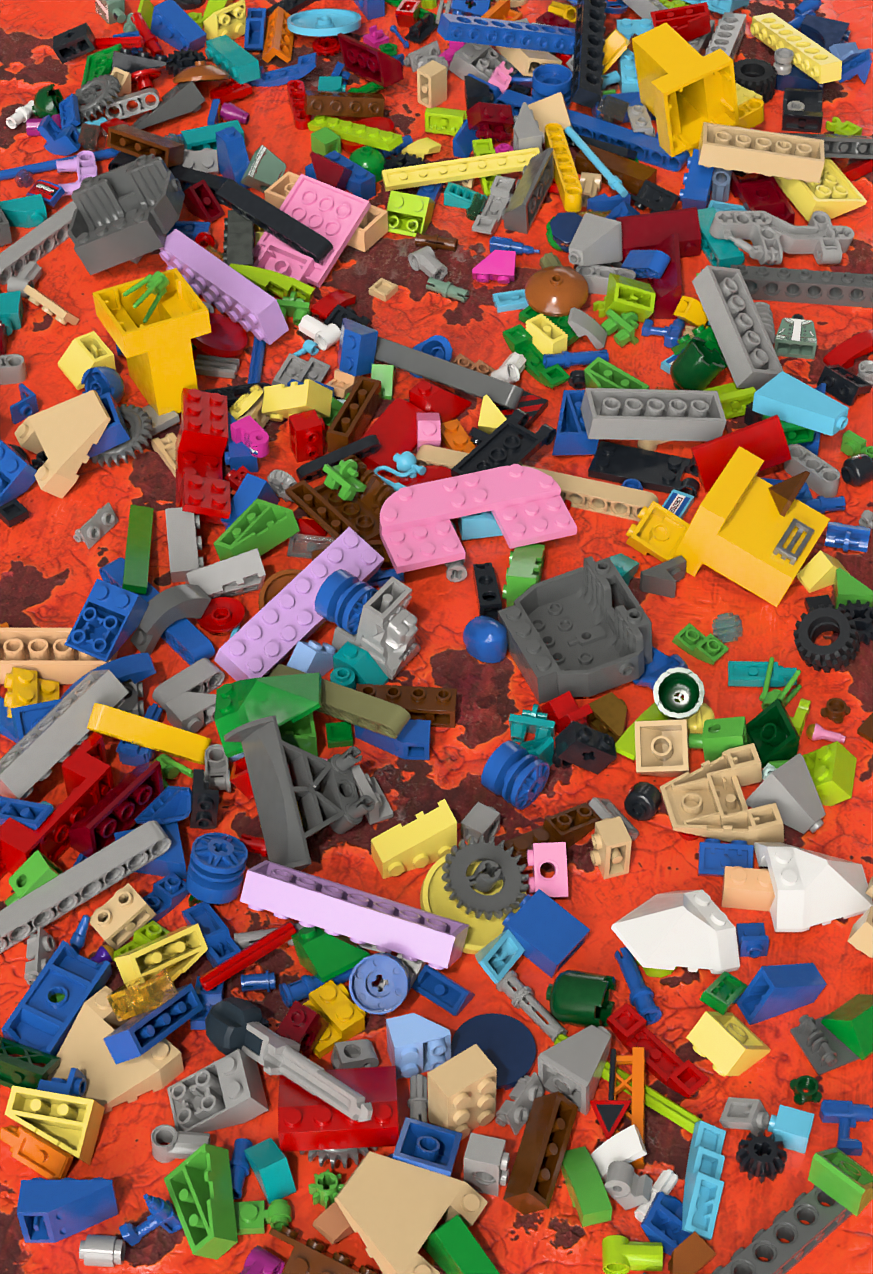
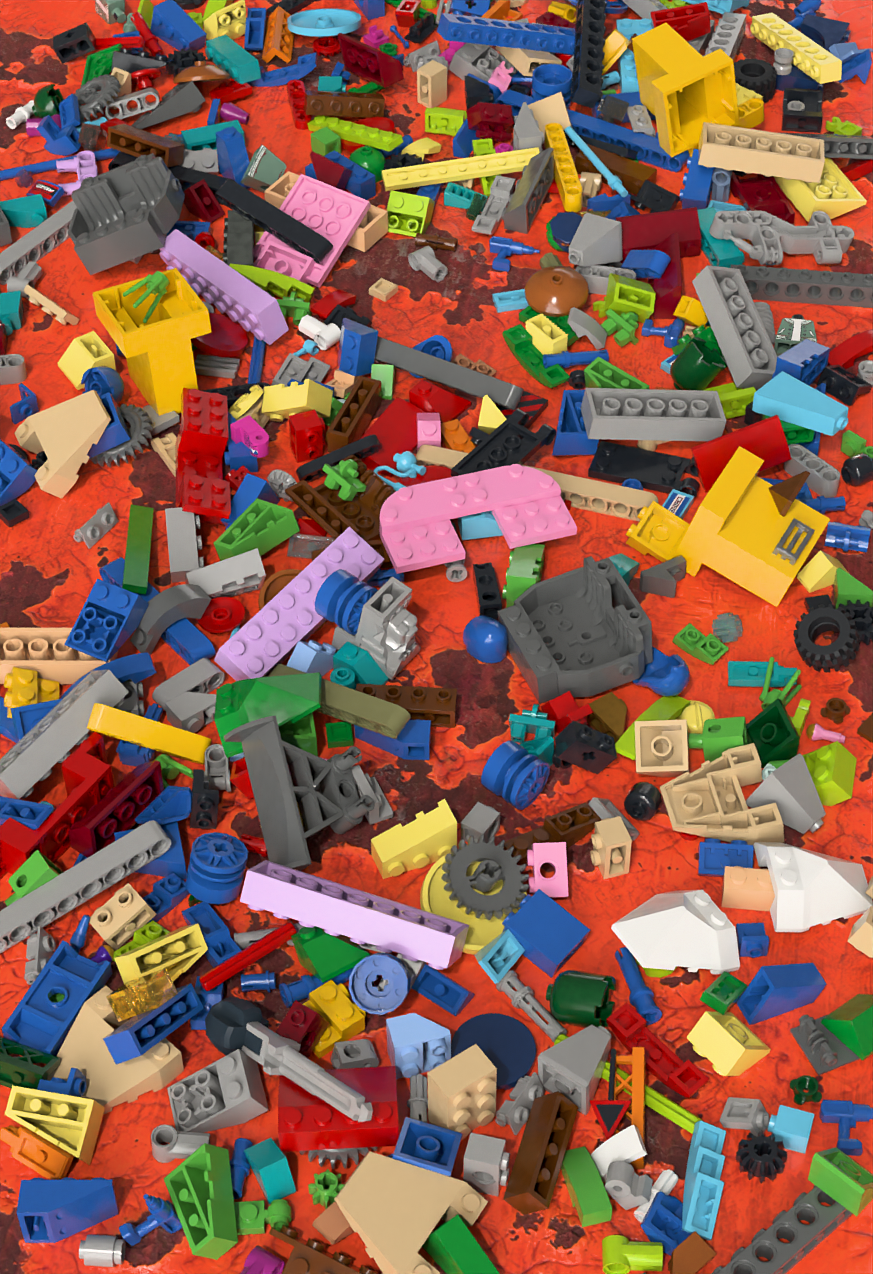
sand green pin [426,277,470,303] -> none
dark pink slope [472,250,516,284] -> none
white piece [491,352,527,384] -> none
cylinder [653,667,705,720] -> none
none -> blue wedge [772,339,830,386]

